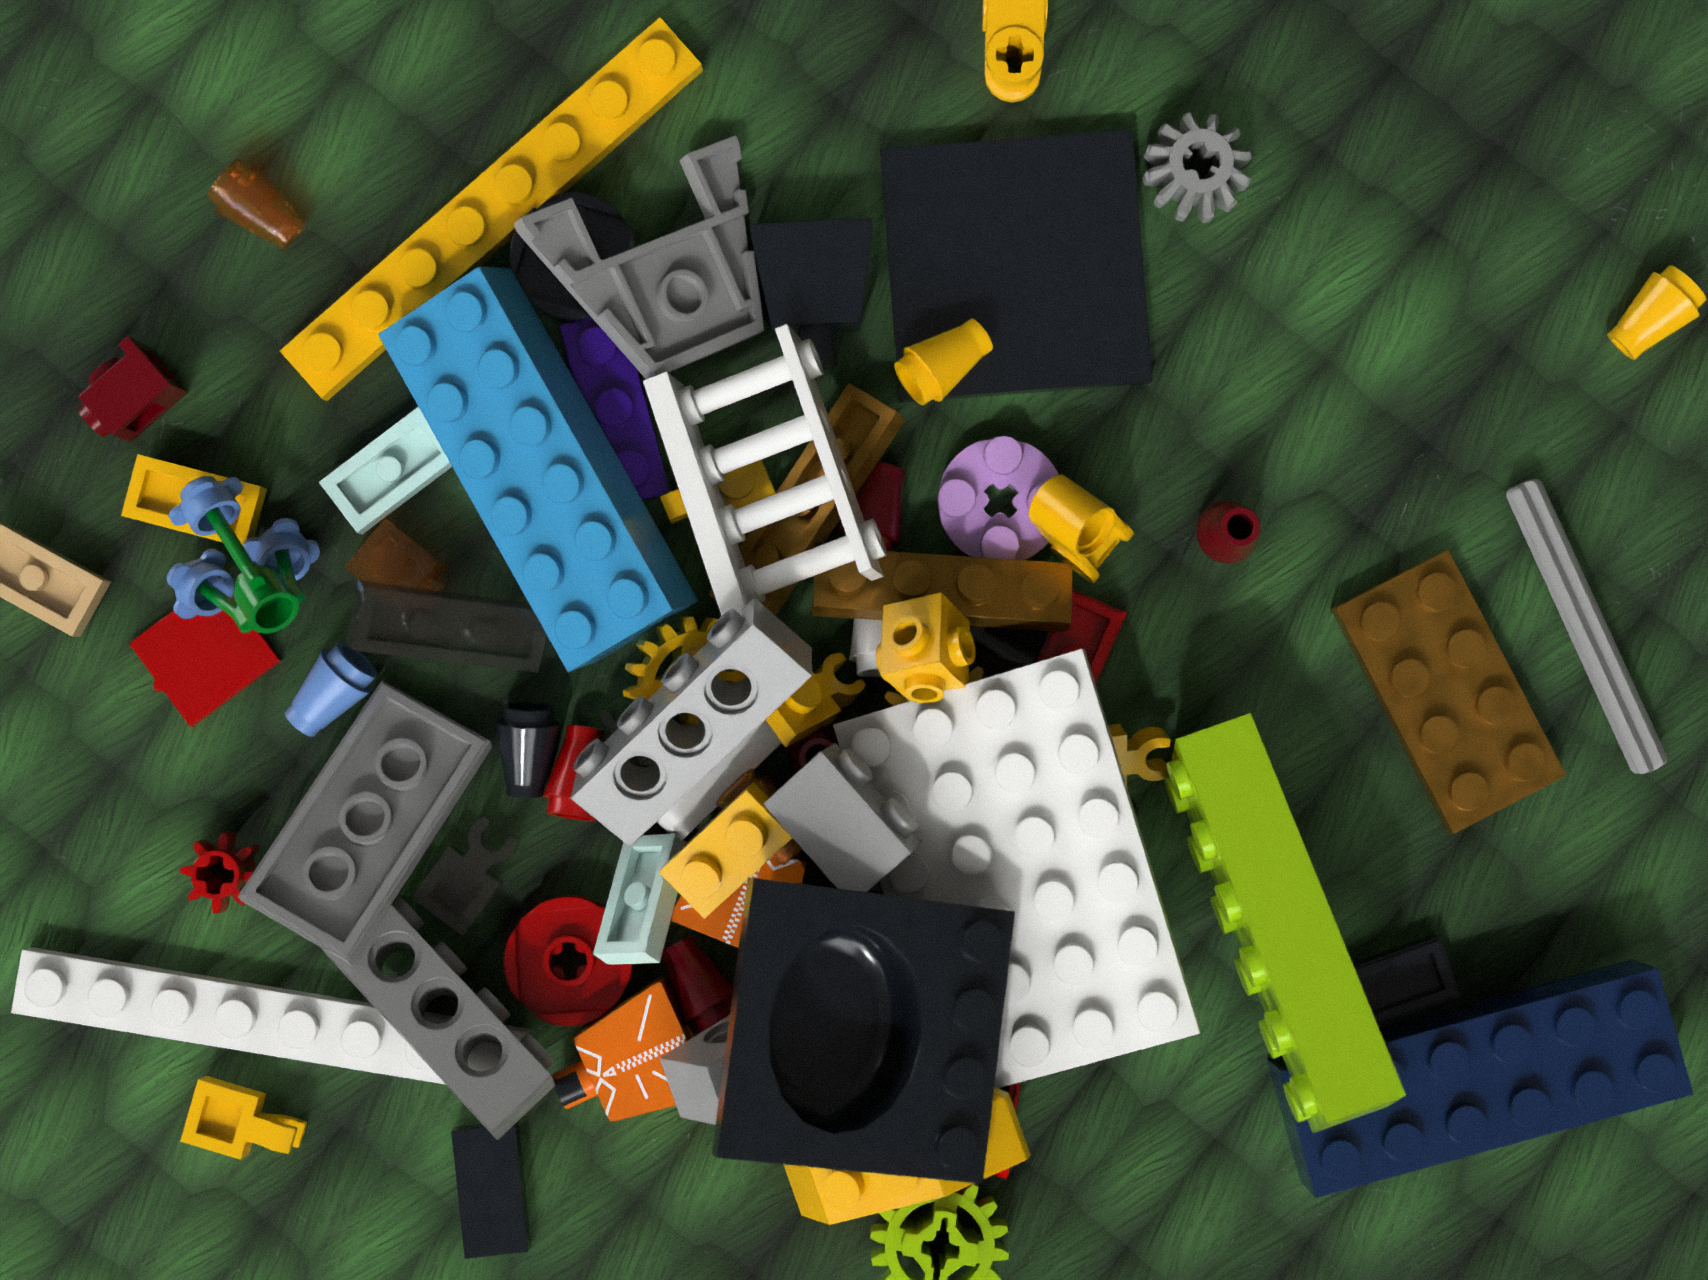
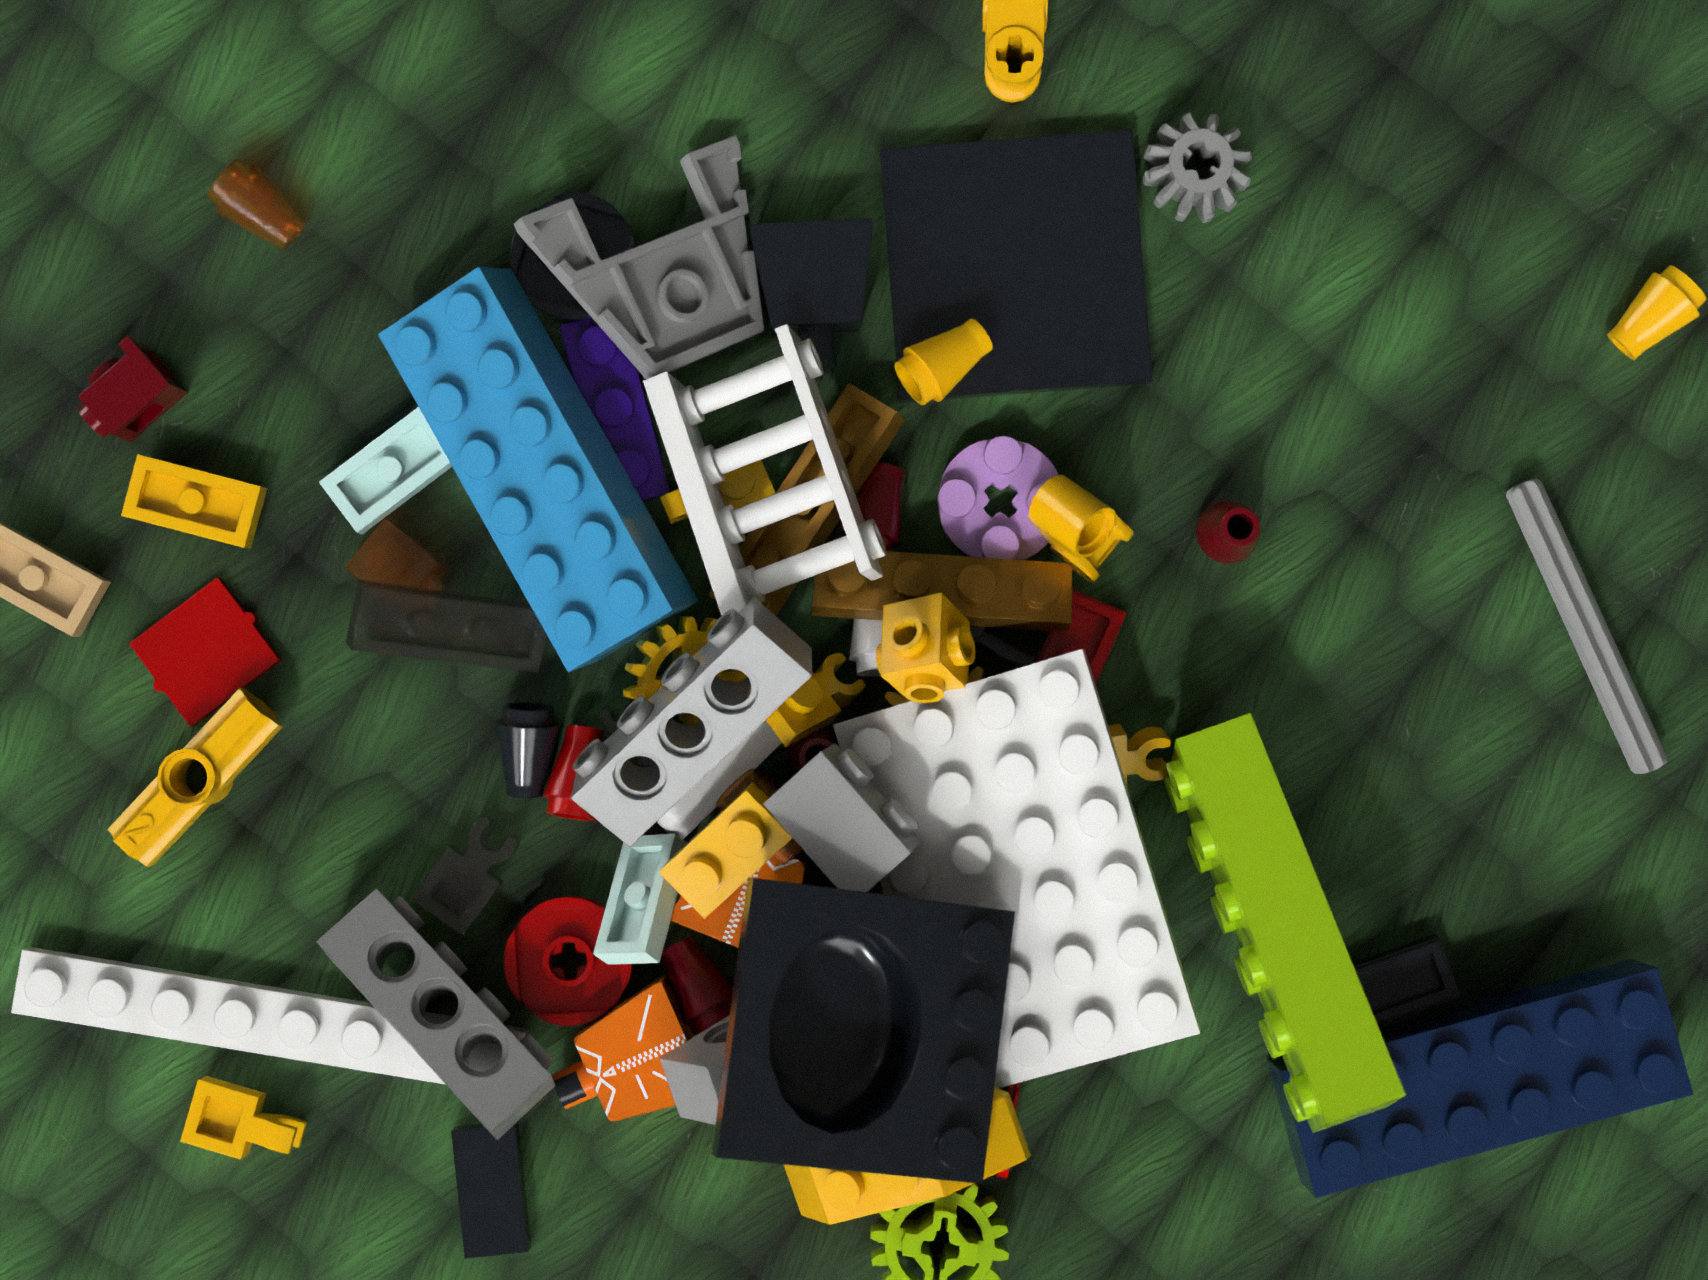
plant [167,476,320,634] -> none
red gear [180,832,260,914] -> none
light grey tile [237,680,492,965] -> none
yellow plate [280,17,703,401] -> none
medium blue cone [285,642,377,737] -> none
pearl gold plate [1331,550,1566,834] -> none
none -> yellow piece [107,688,284,867]

